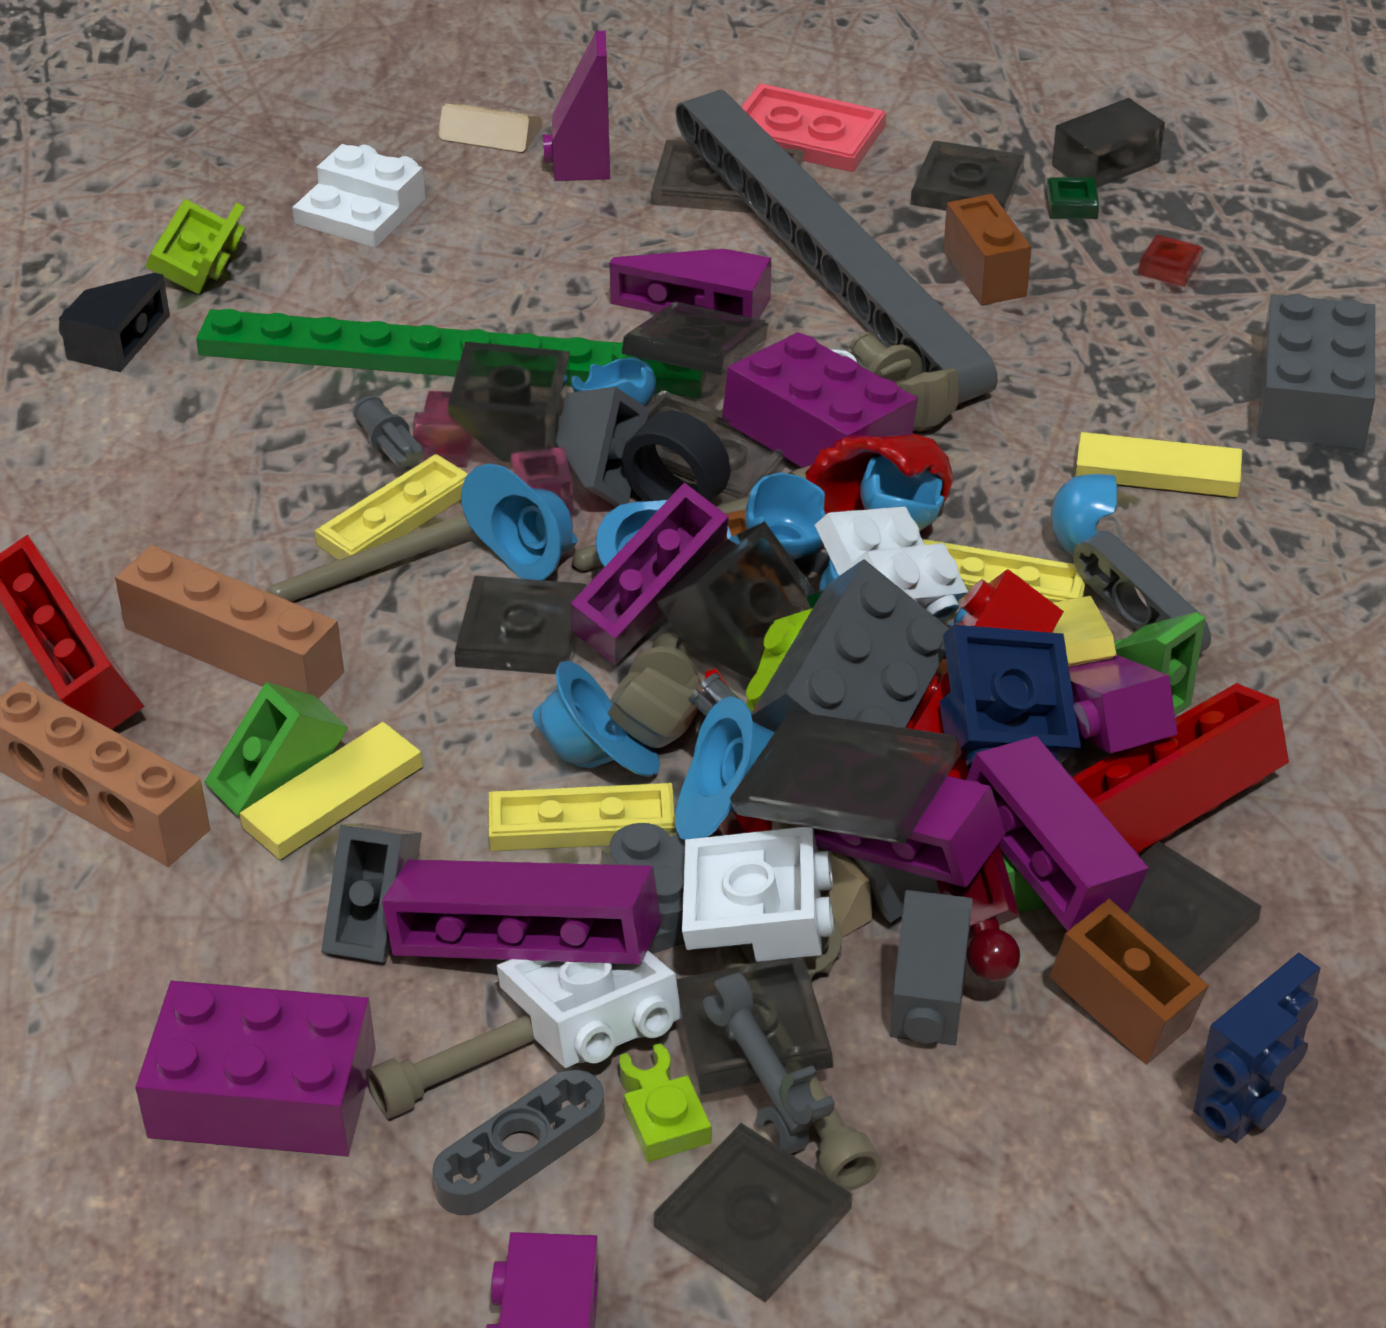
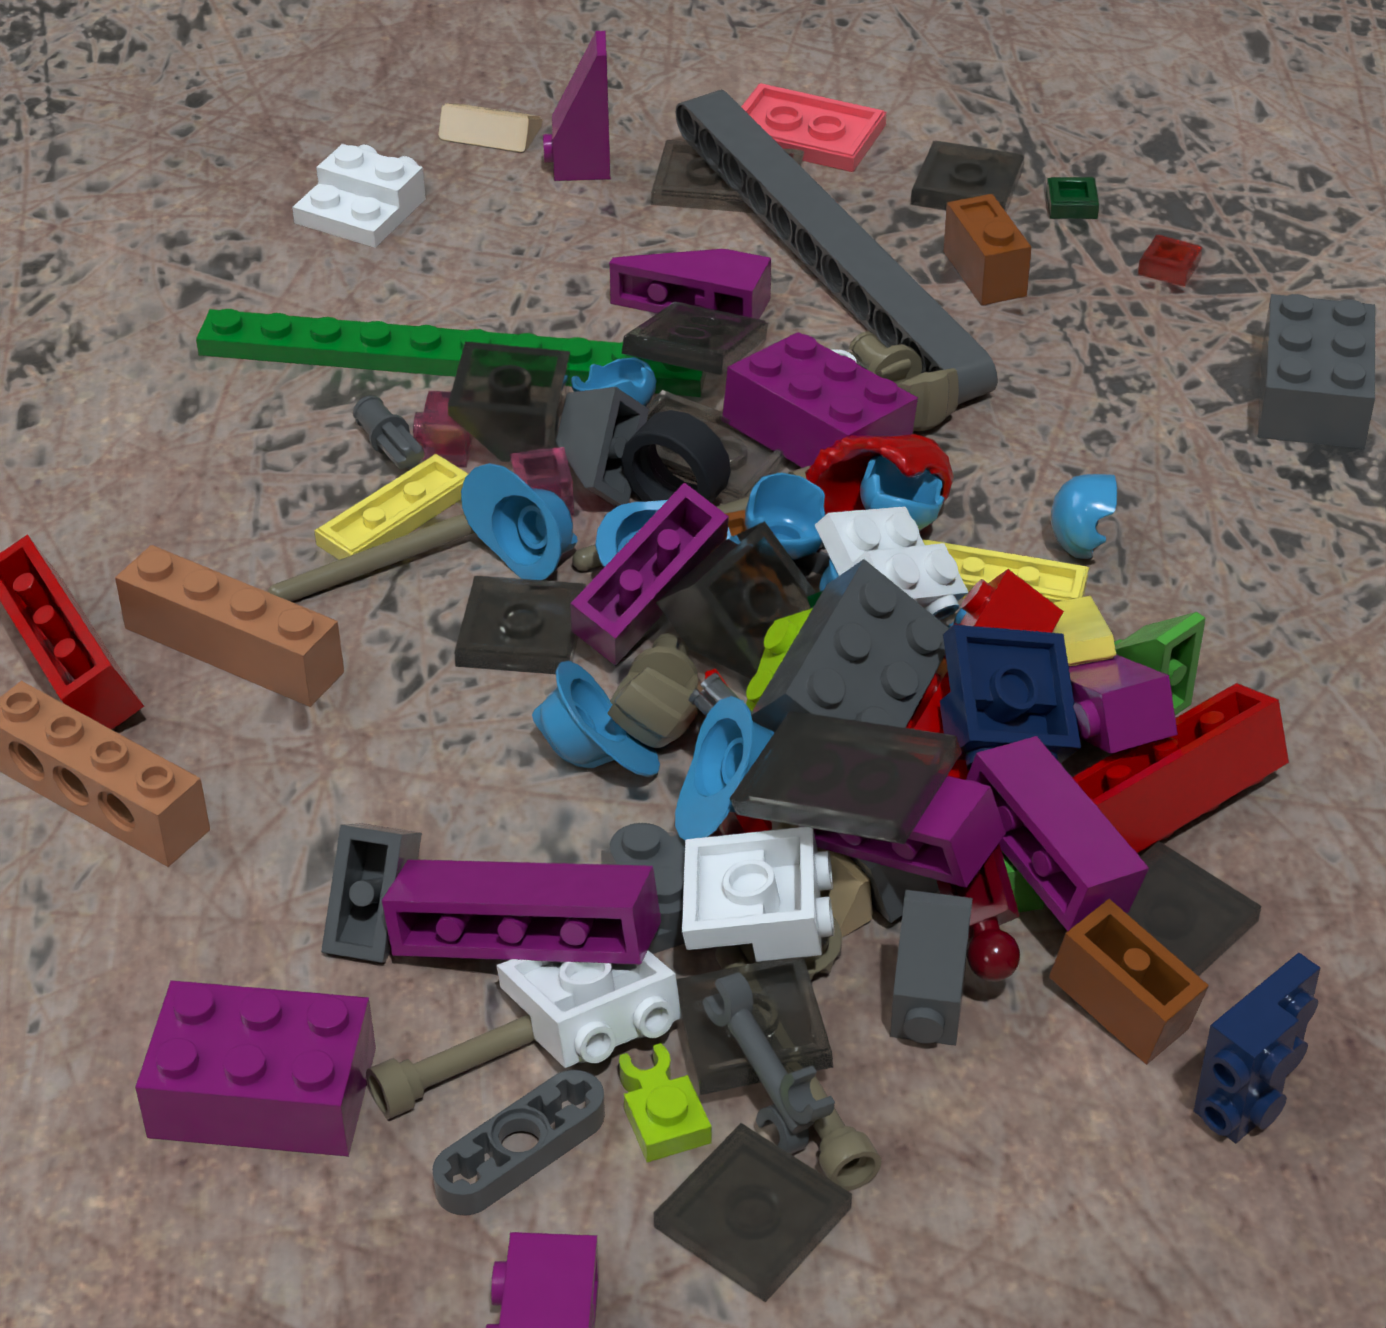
black slope [59,272,170,372] -> none
lime bracket [145,198,246,294] -> none
bright green slope [204,682,348,816] -> none
light yellow tile [240,722,423,860] -> none
light yellow tile [489,783,676,851] -> none
clear smoke brick [1052,98,1165,188] -> none
dark grey beam [1073,531,1211,653] -> none
light yellow tile [1075,432,1242,497] -> none

